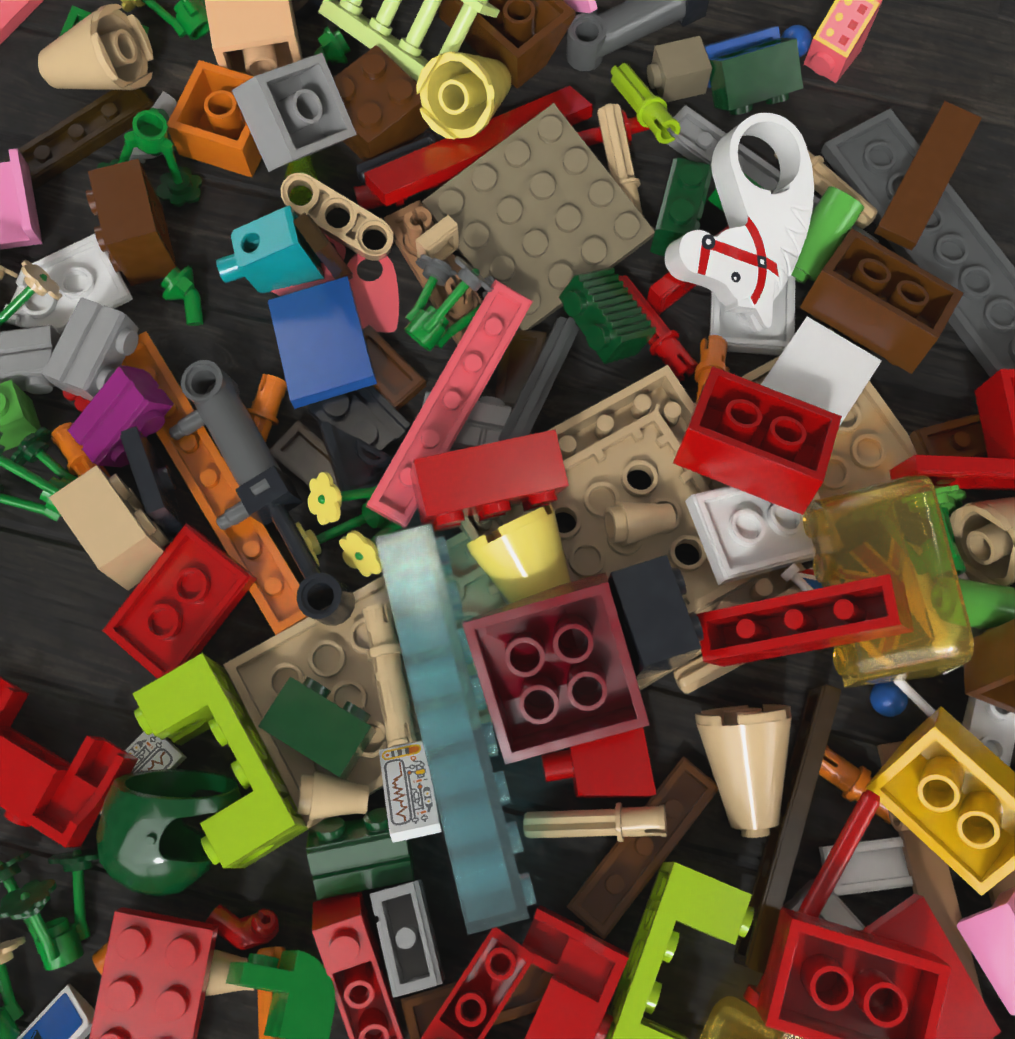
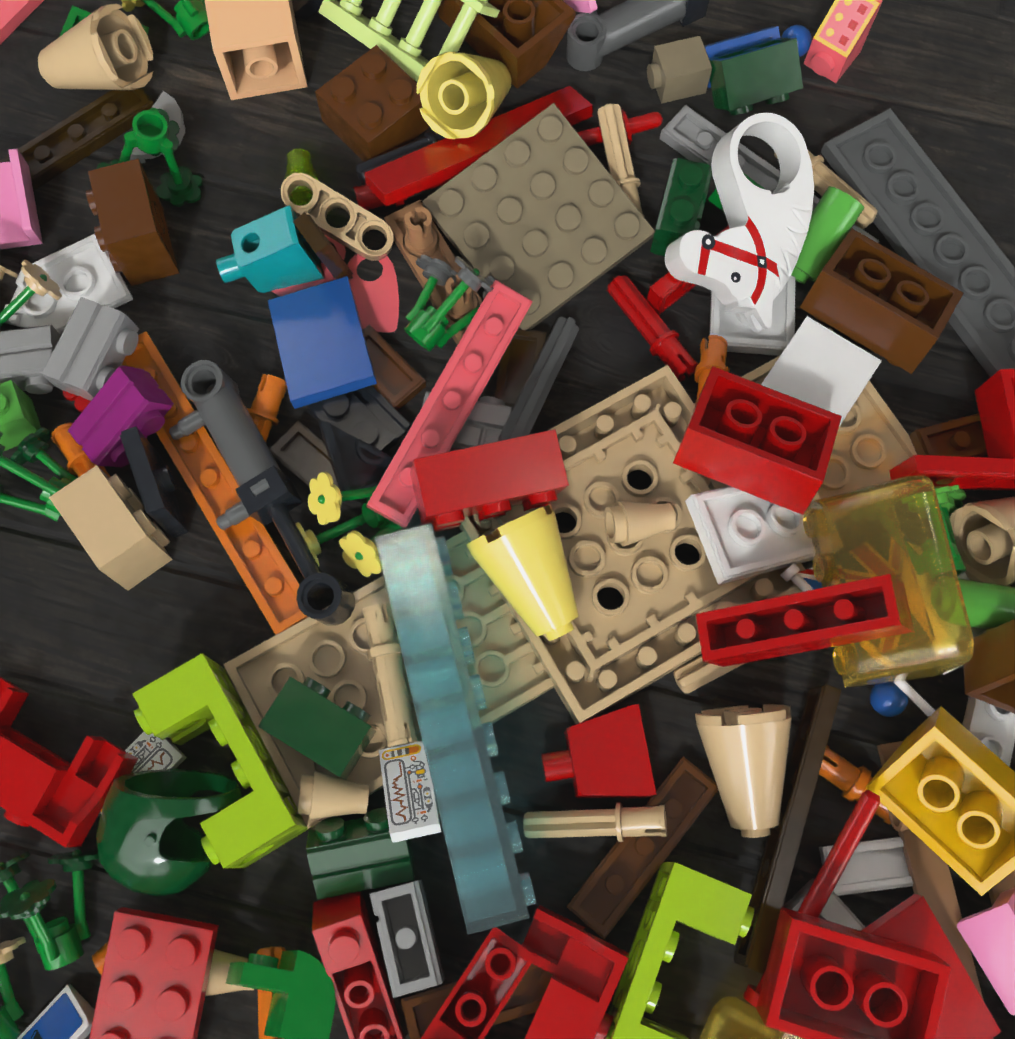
red tile [102,523,257,679] -> none
green plate [161,266,203,326] -> none
orange brick [167,60,262,178] -> none
red arm [205,904,279,950] -> none
light grey brick [232,53,357,172] -> none
green plate [313,26,351,66] -> none
tan tile [416,215,459,261] -> none
dark red slope [462,572,650,765] -> none
dark green brick [559,268,656,365] -> none
black brick [608,555,704,680] -> none
lime axle [611,63,681,144] -> none
reddish brown tile [874,101,982,251] -> none

